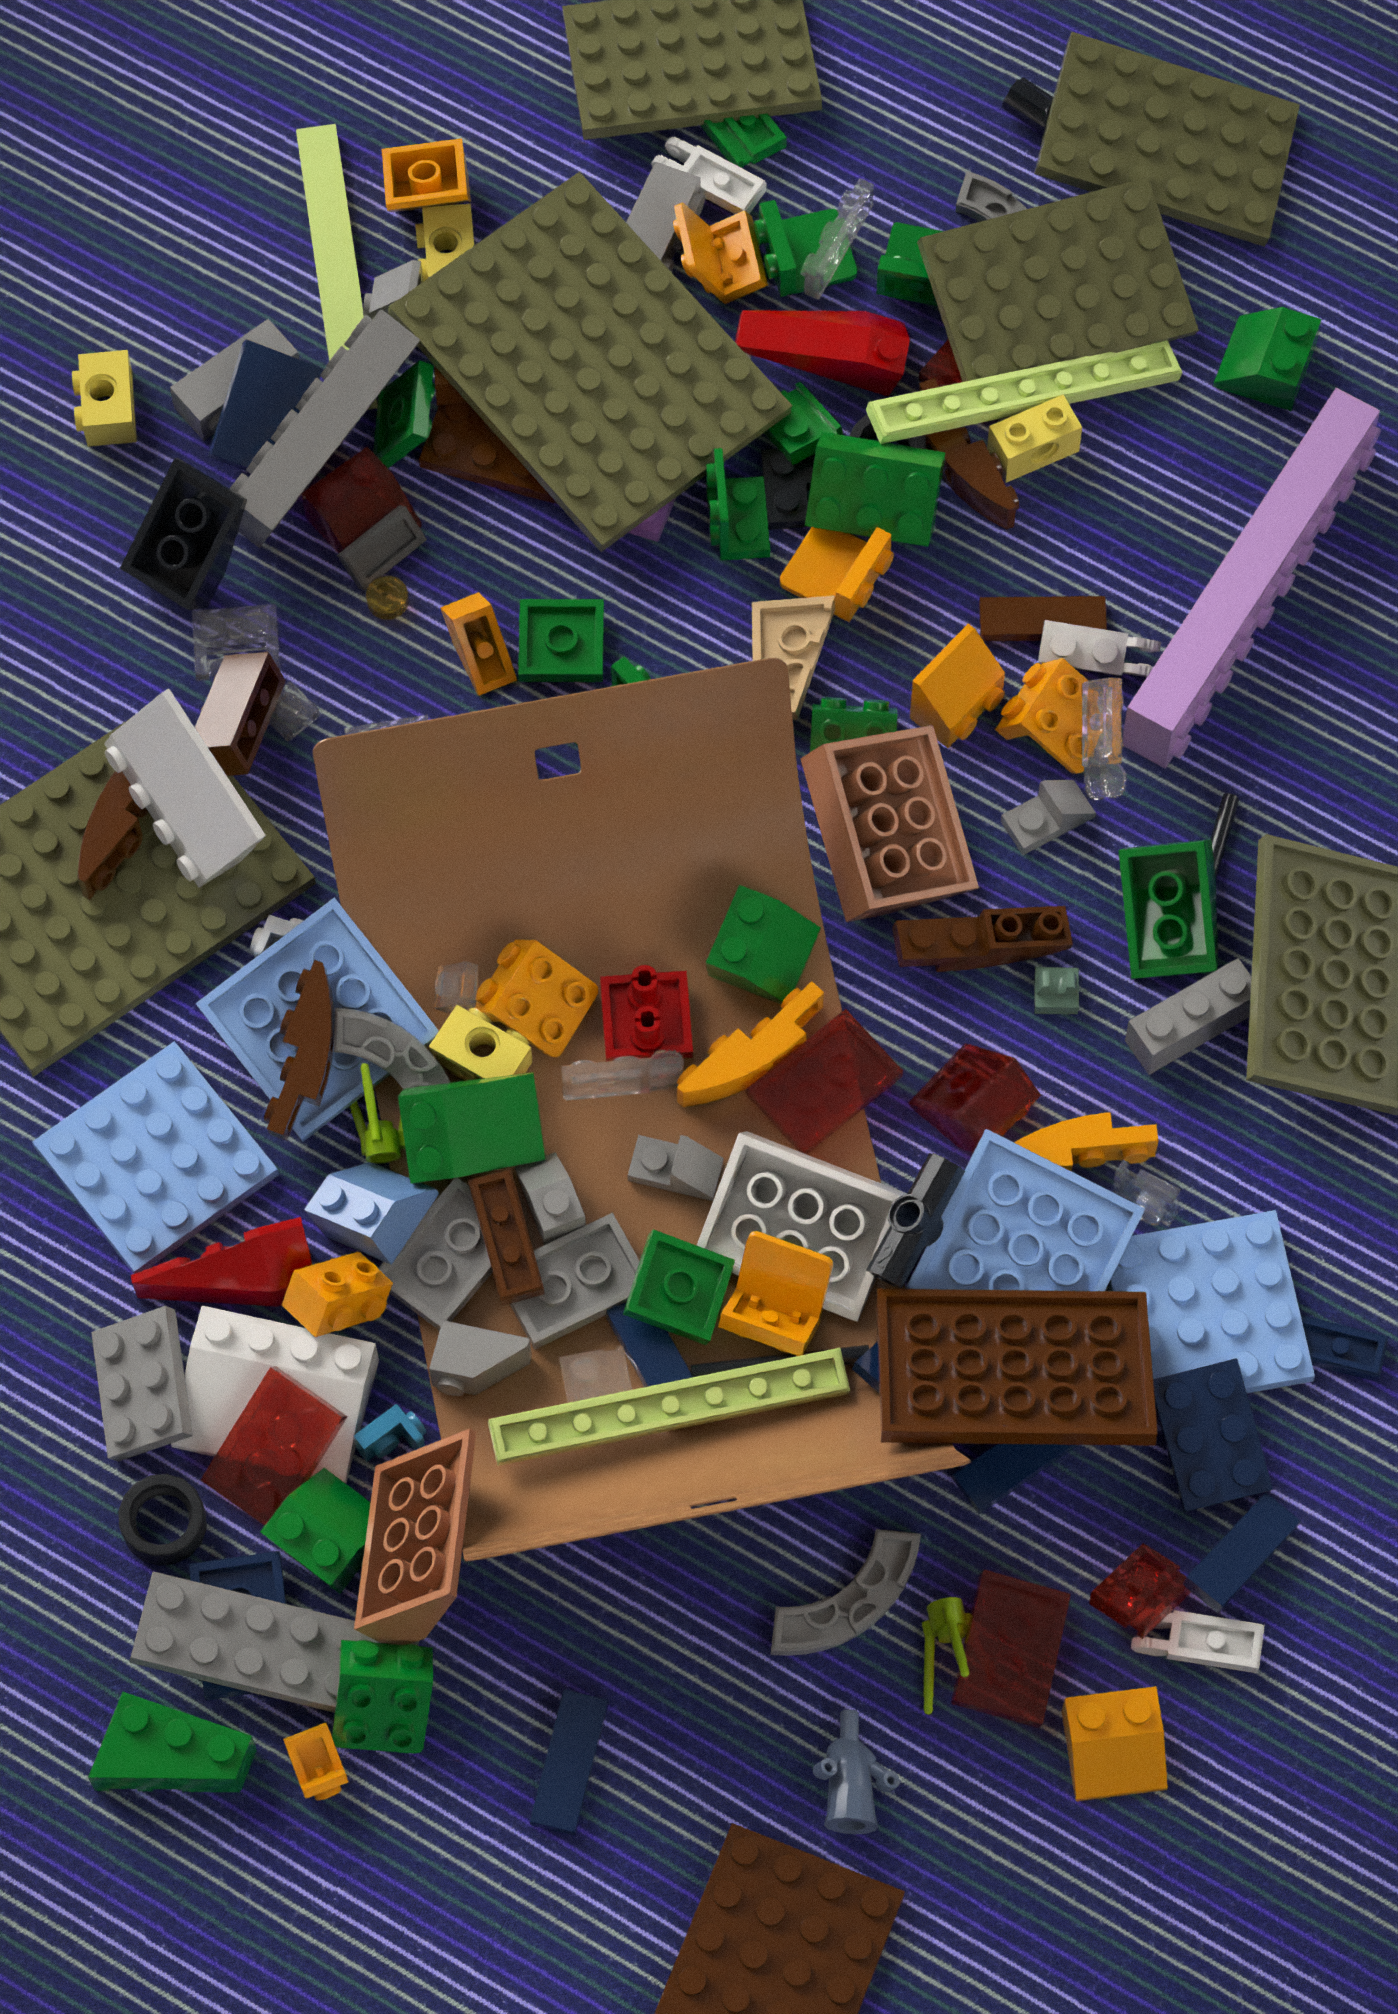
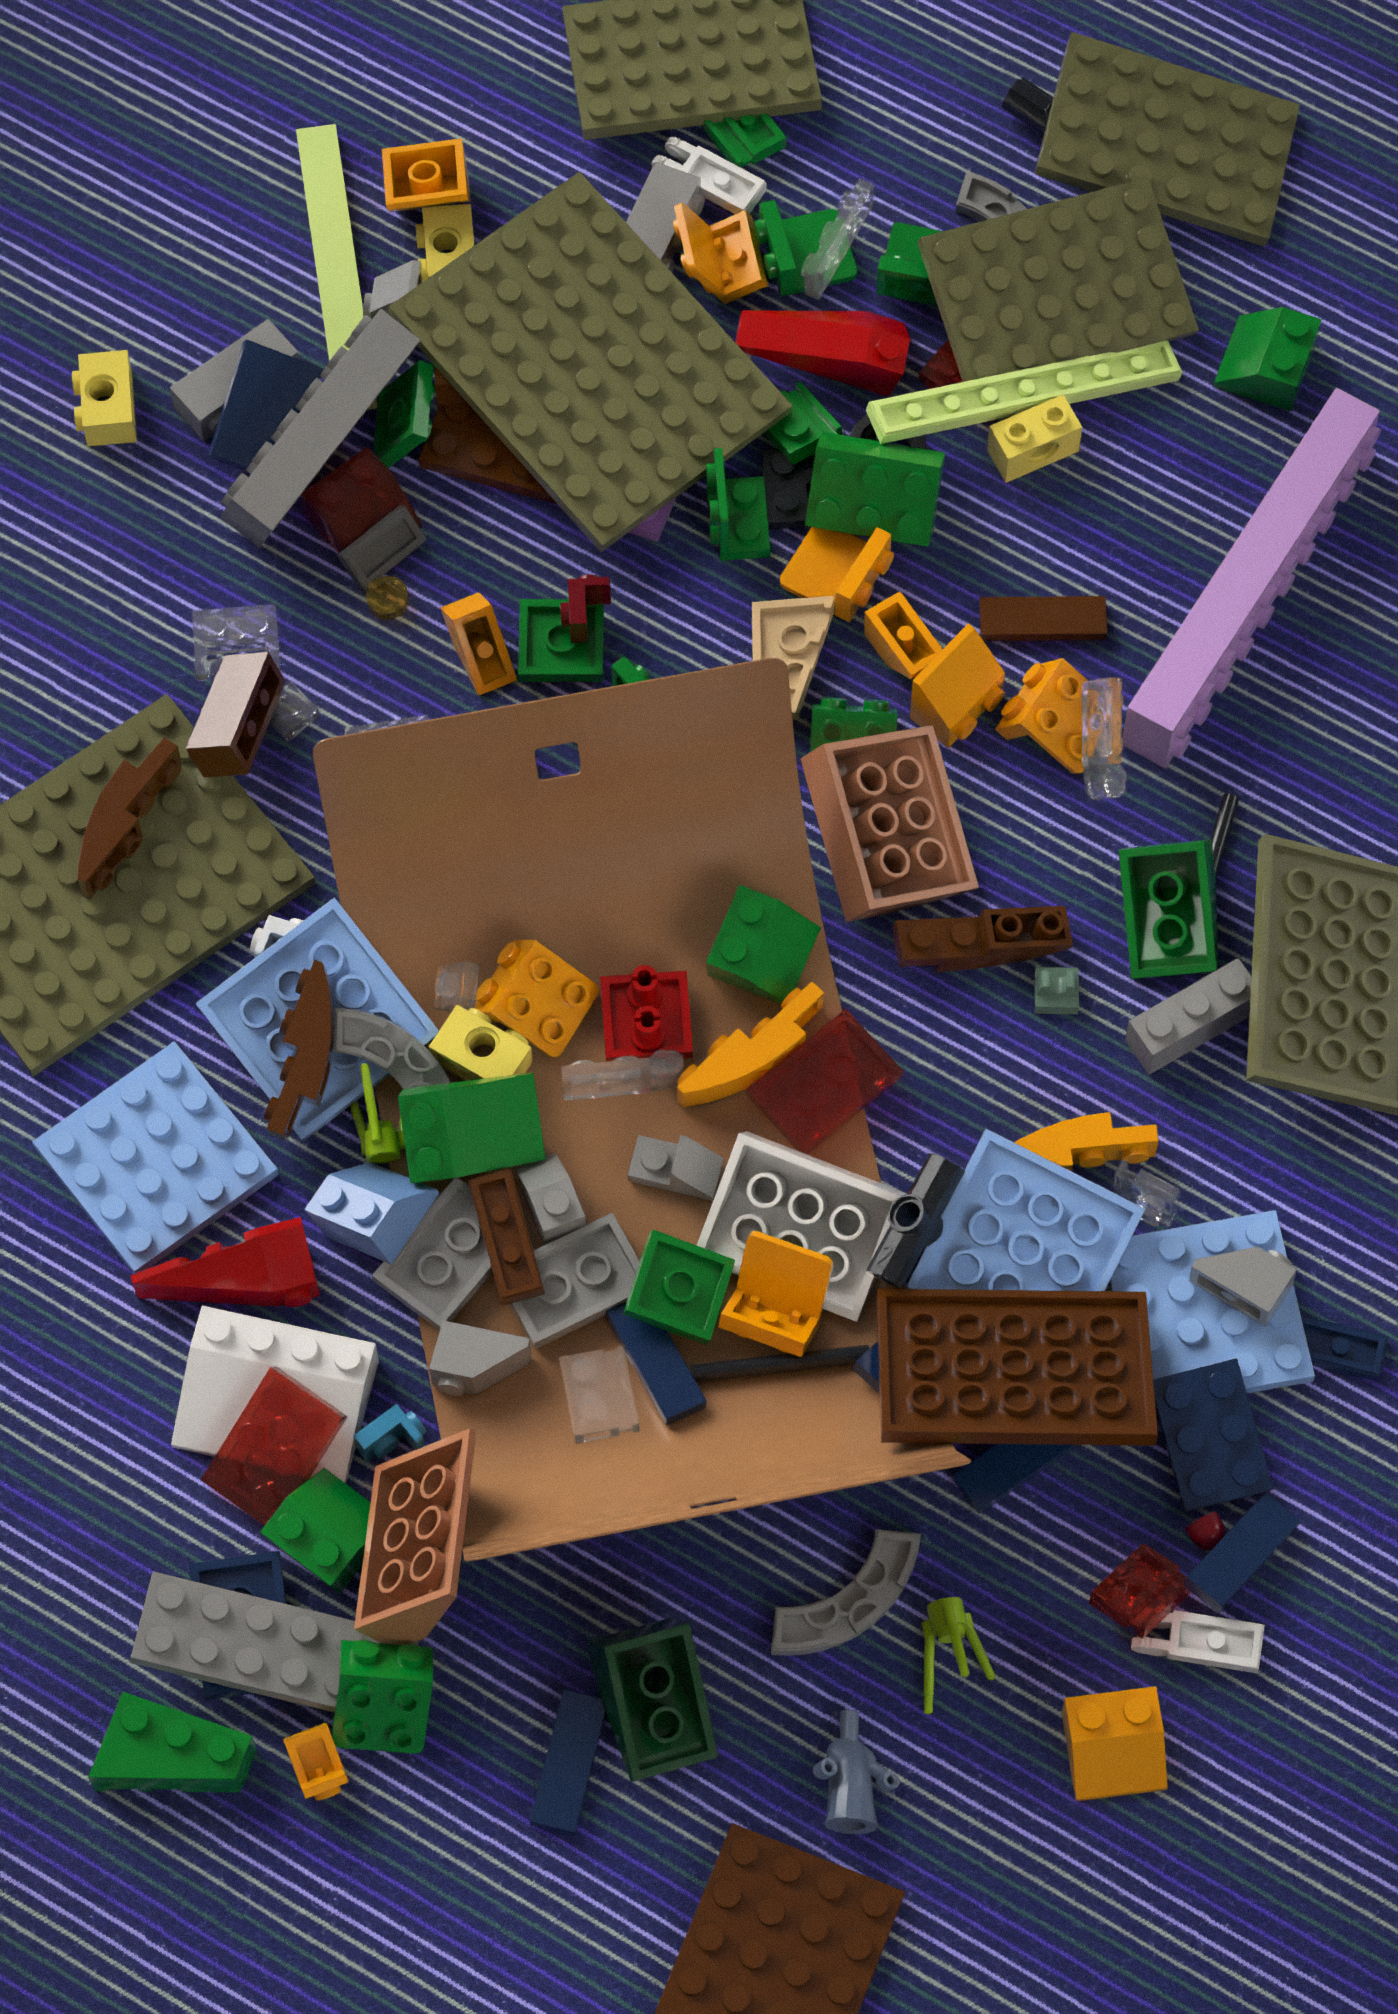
light grey plate [91,1306,193,1462] -> none
white slope [104,689,266,888] -> none
black tyre [118,1474,207,1566] -> none
black slope [119,458,247,610] -> none
light orange brick [282,1251,393,1337] -> none
yellowish green tile [488,1348,850,1466] -> none
clear red slope [908,1043,1041,1153] -> none
reddish brown slope [919,378,1020,530] -> none
clear red plate [951,1570,1071,1728] -> none
light grey slope [1001,780,1096,855] -> none
white hinge [1038,620,1161,677] -> none
none -> dark red bracket [560,574,611,643]
none -> dark green slope [587,1617,718,1782]
none -> light orange slope [864,591,943,679]
none -> dark red hinge [1185,1511,1226,1551]
none -> light grey slope [1189,1246,1297,1327]

